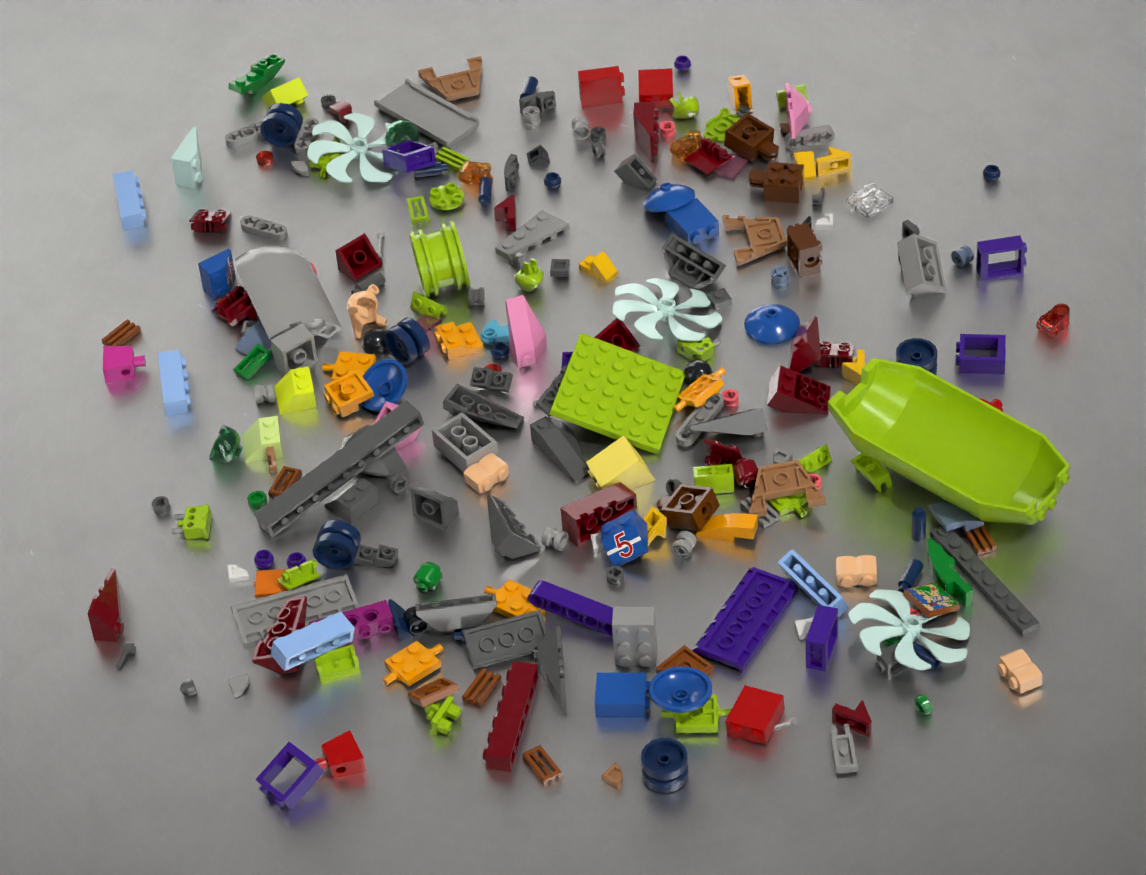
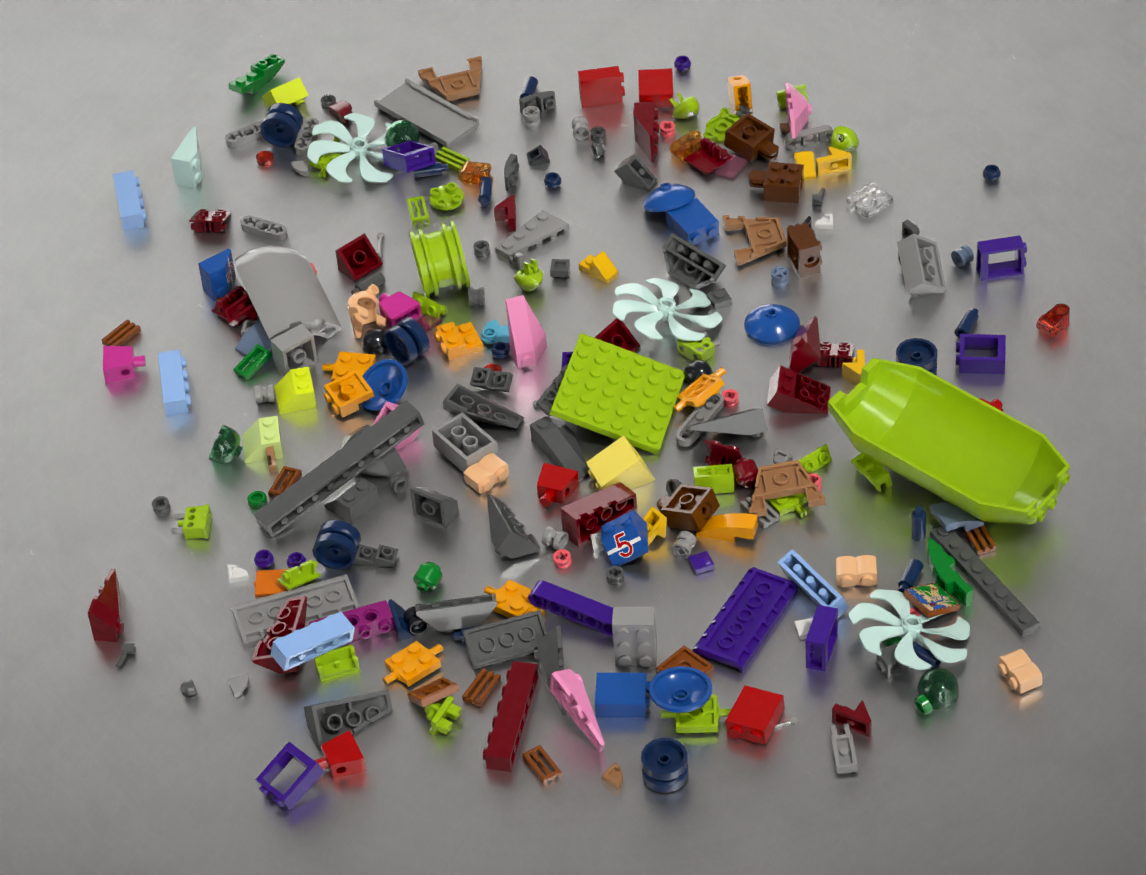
none -> dark grey wedge [304,690,392,747]
none -> dark pink torso [379,292,422,328]
none -> dark grey bush [473,240,490,258]
none -> red torso [537,463,579,507]
none -> bright pink wedge [550,669,605,753]
none -> coral bush [553,549,572,568]
none -> dark purple tile [688,551,715,575]
none -> lime piece [831,125,859,152]
none -> clear green cylinder [917,668,959,710]
none -> dark blue cylinder [954,308,979,338]

